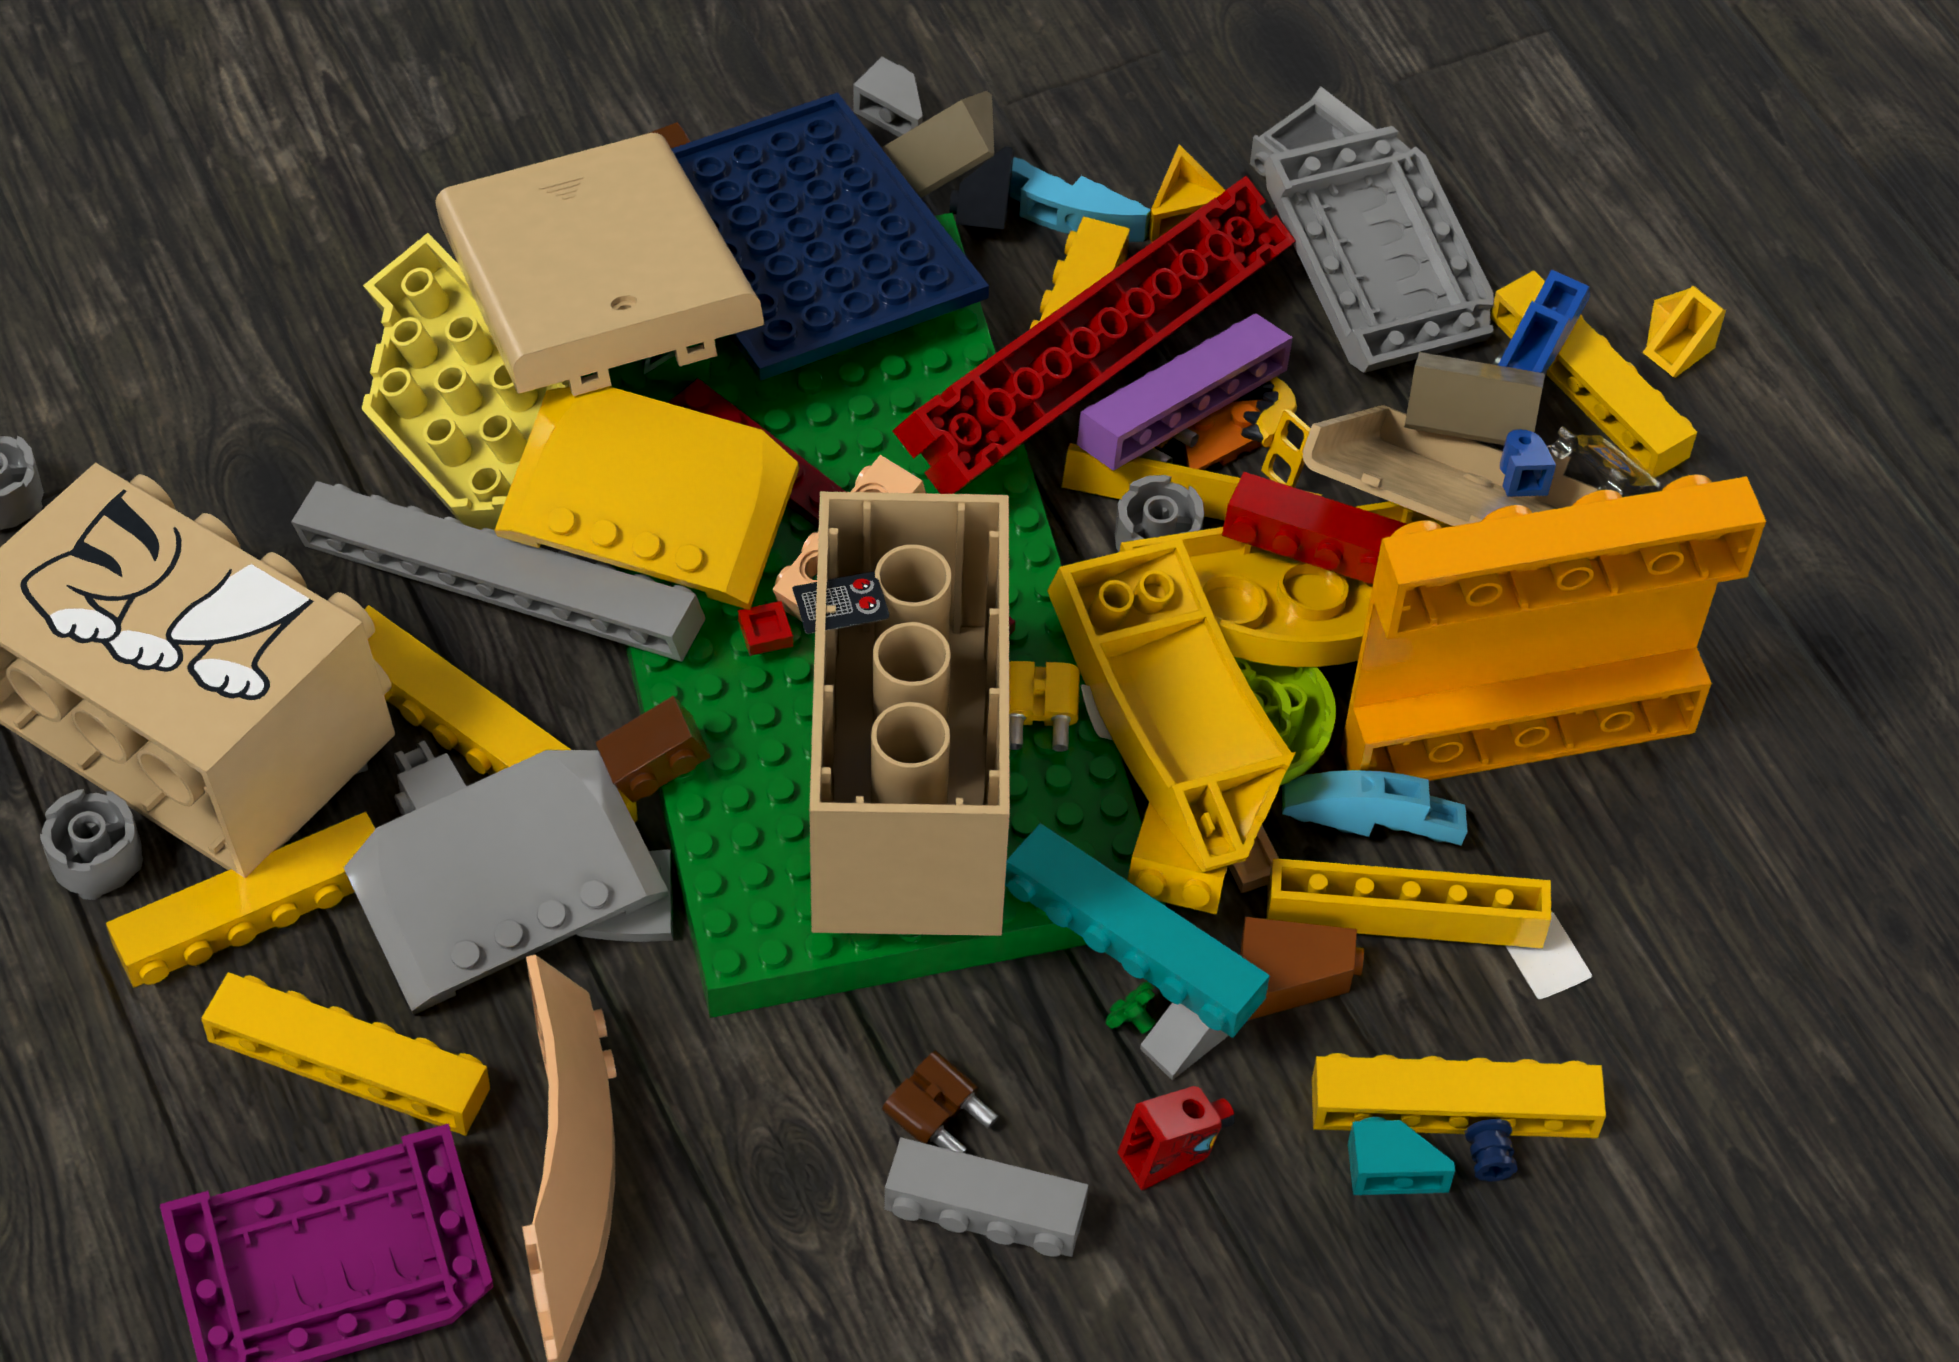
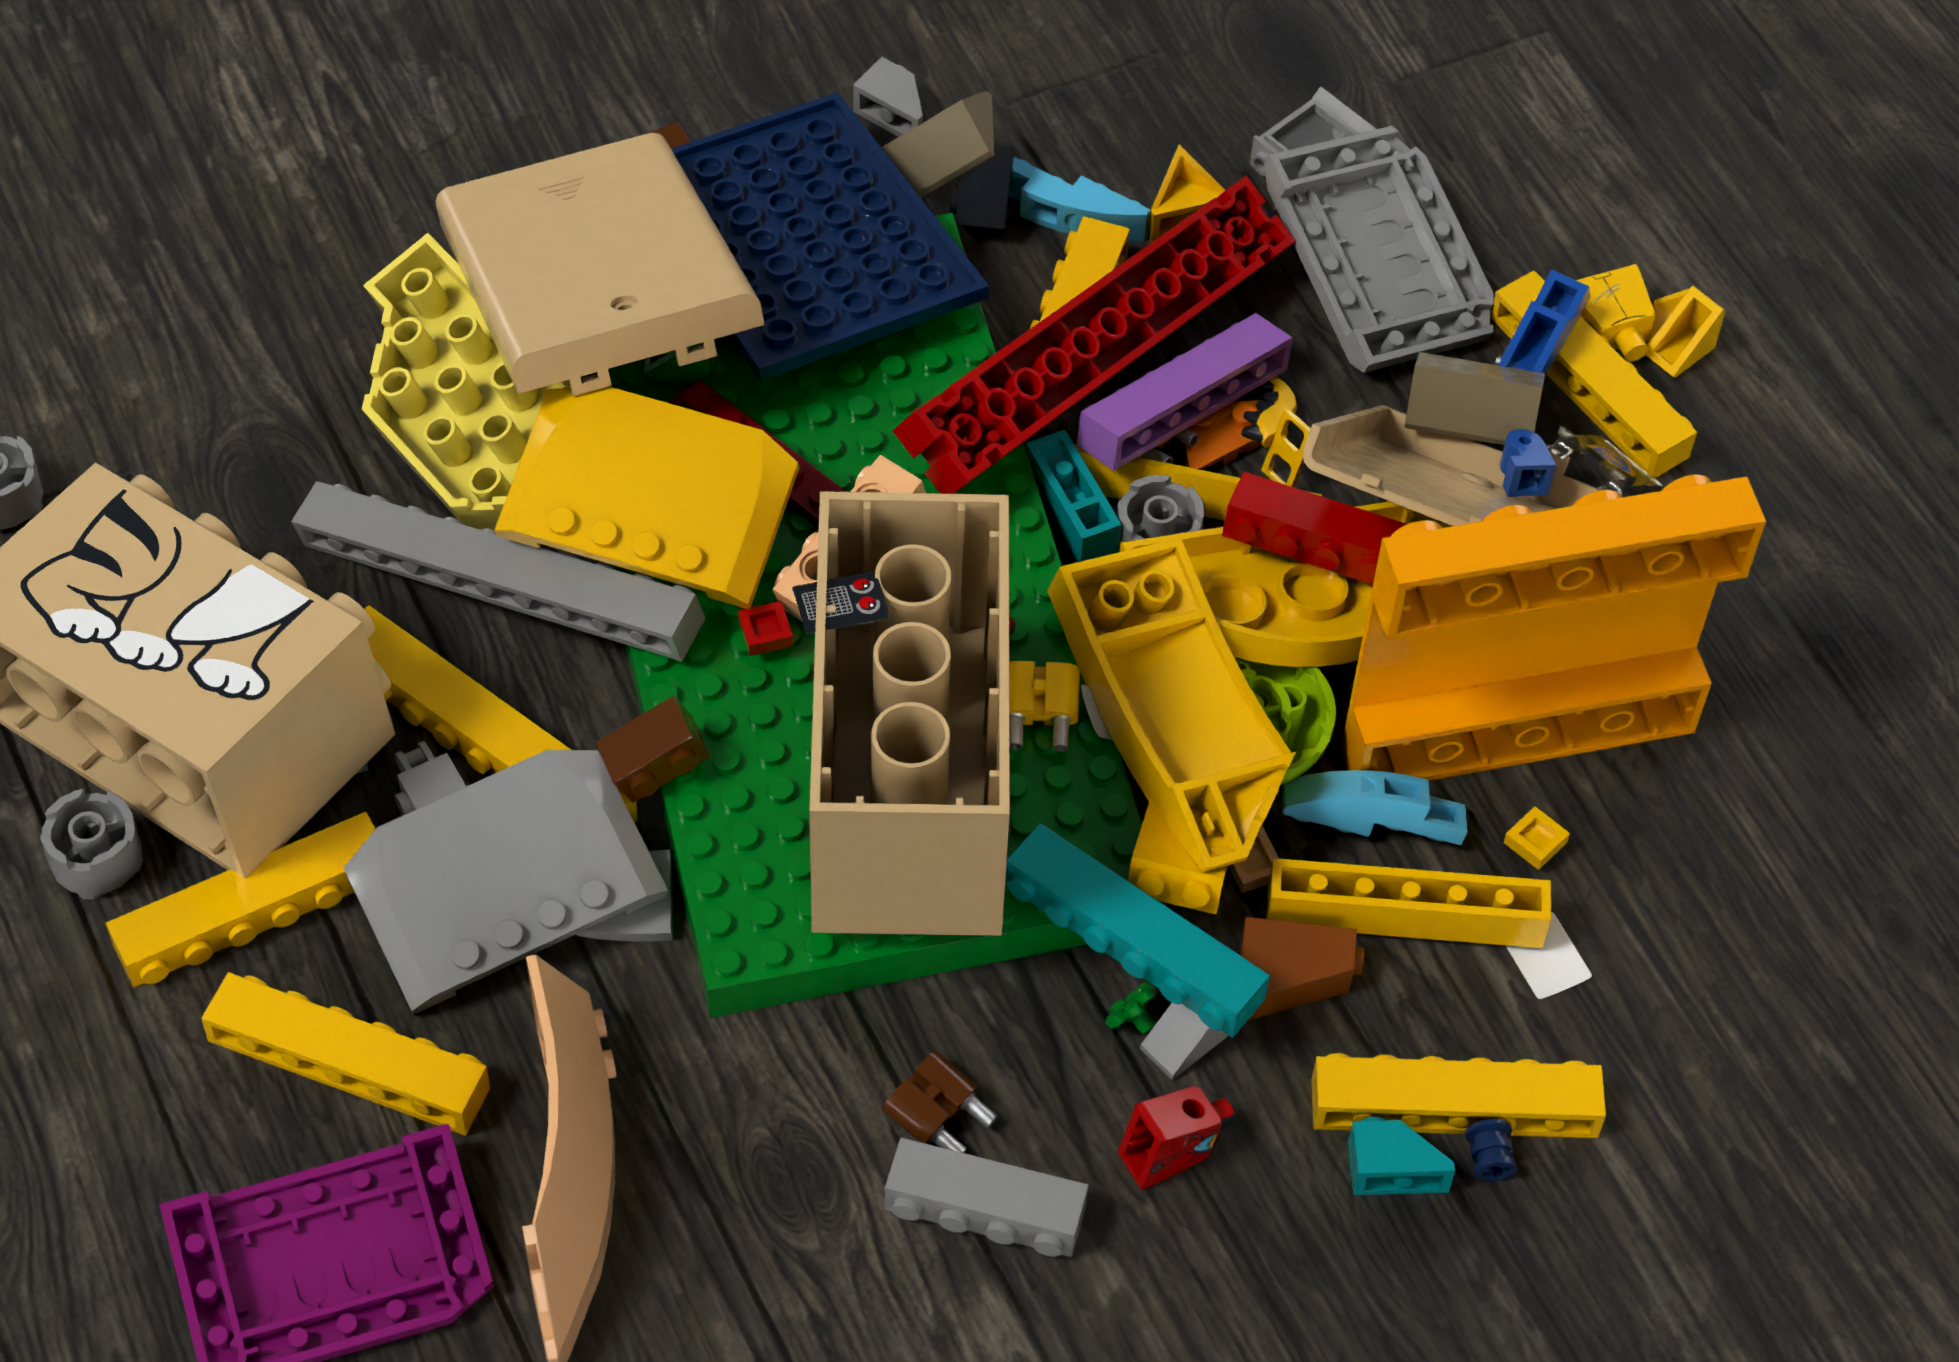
none -> teal slope [1026,429,1122,563]
none -> yellow plate [1504,806,1570,870]
none -> yellow torso [1576,264,1655,362]

